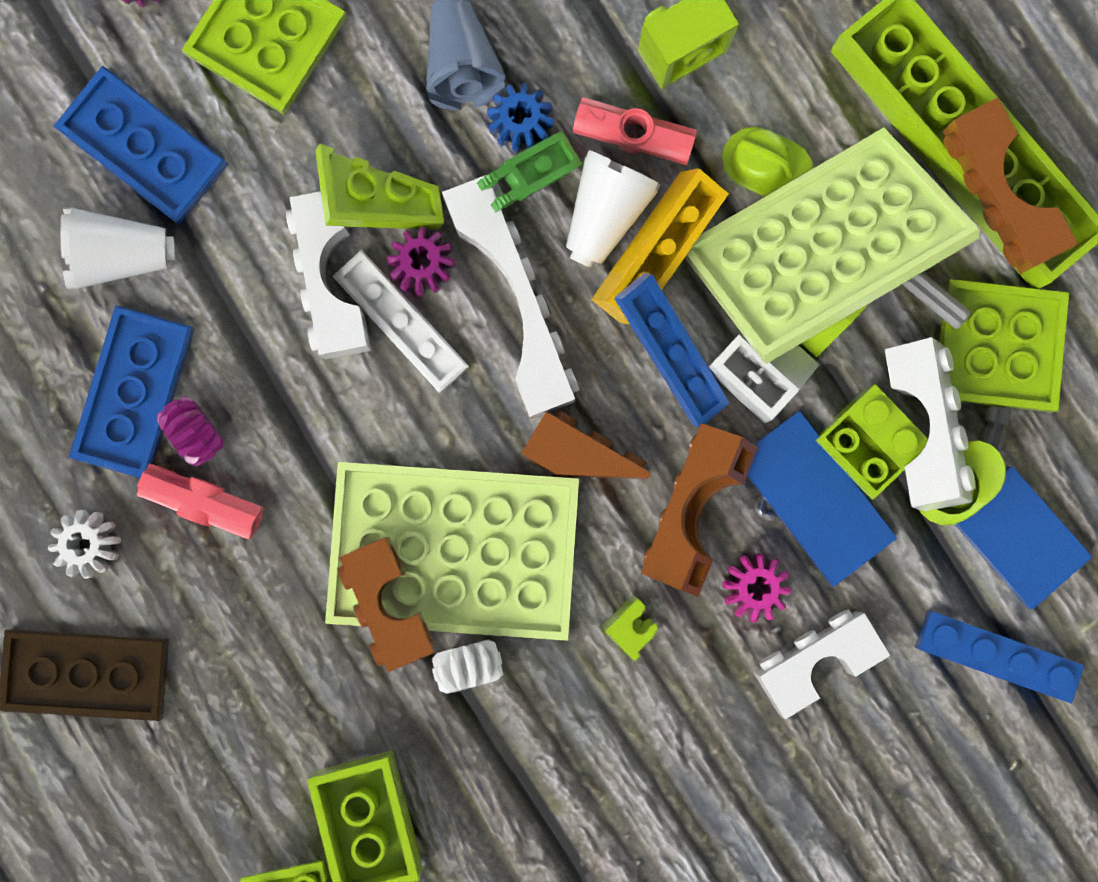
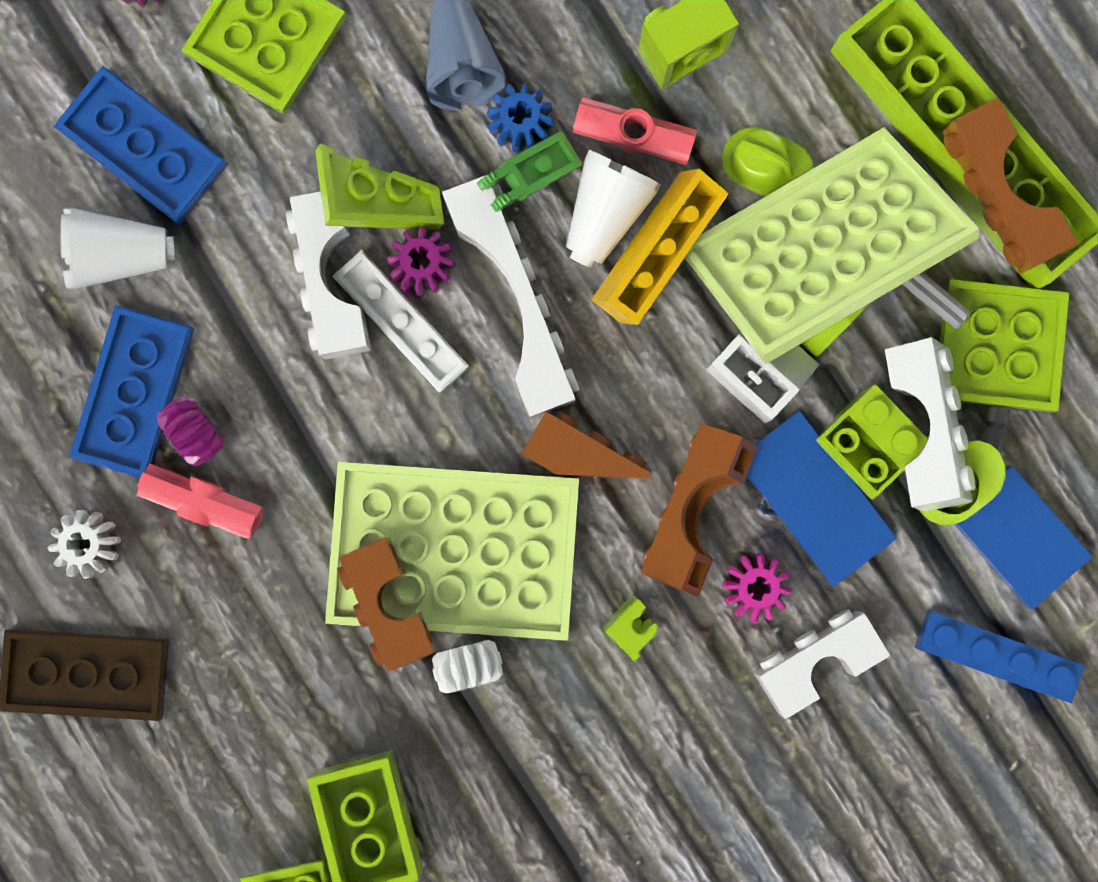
blue plate [614,273,729,427] -> none

